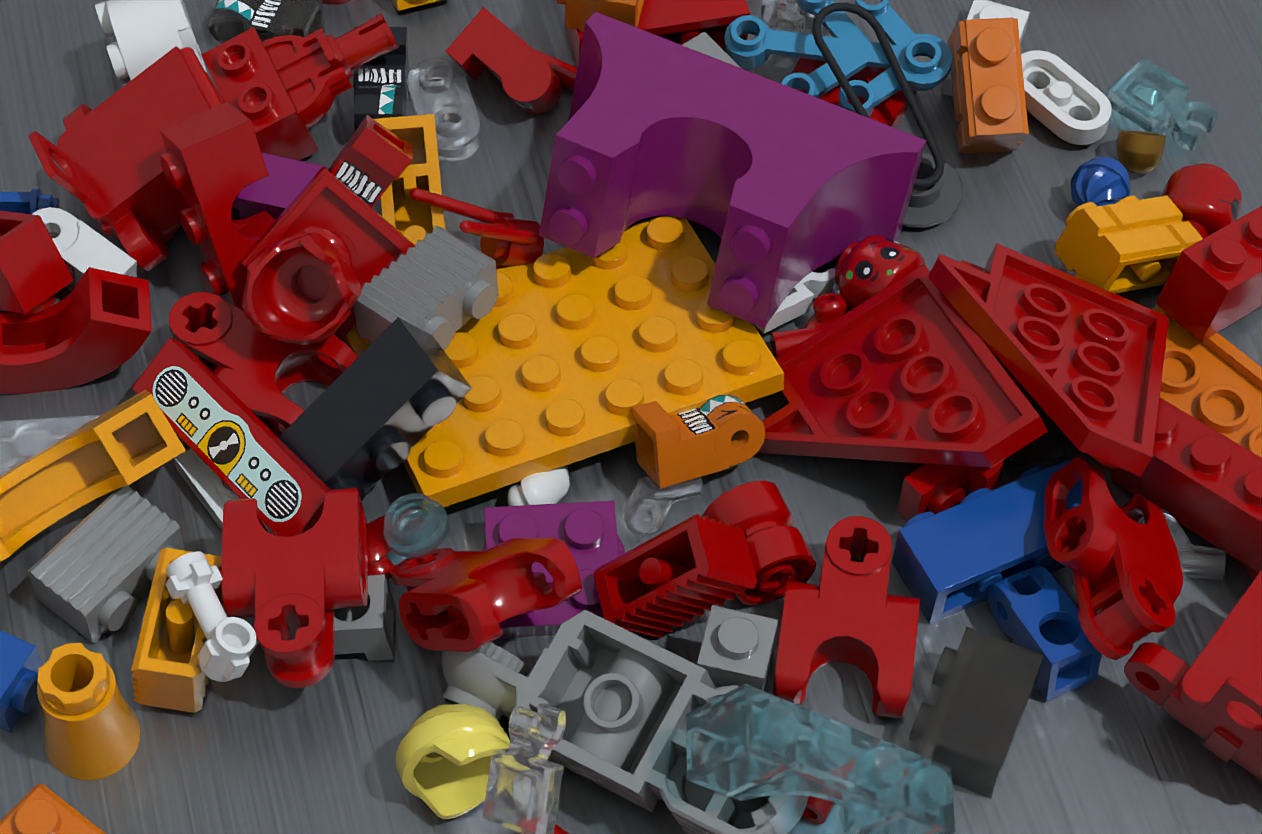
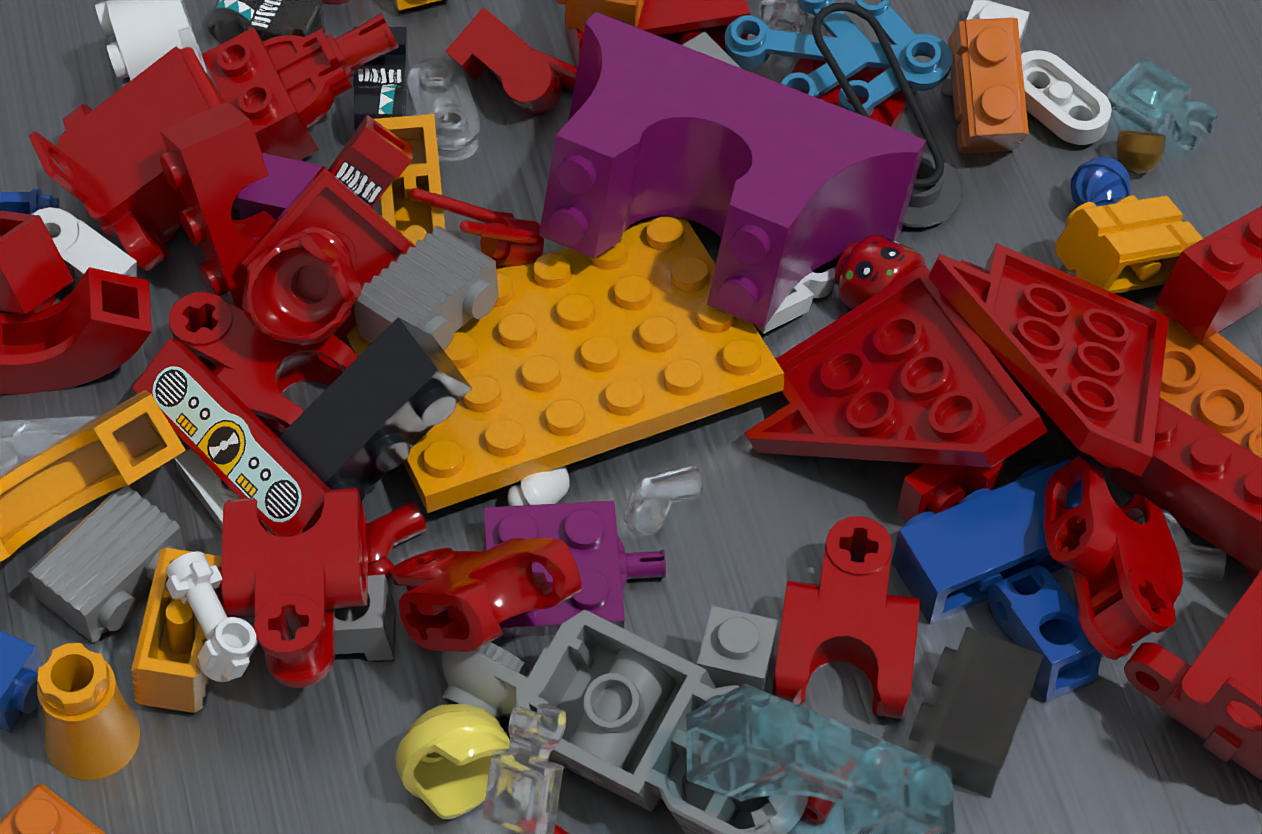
clear light blue plate [383,493,450,557] -> none
red brick [593,513,757,638] -> none
orange leg [632,394,765,489] -> none
red wheel [702,480,816,606] -> none
red arm [770,293,847,359] -> none
red head [1162,163,1242,239] -> none

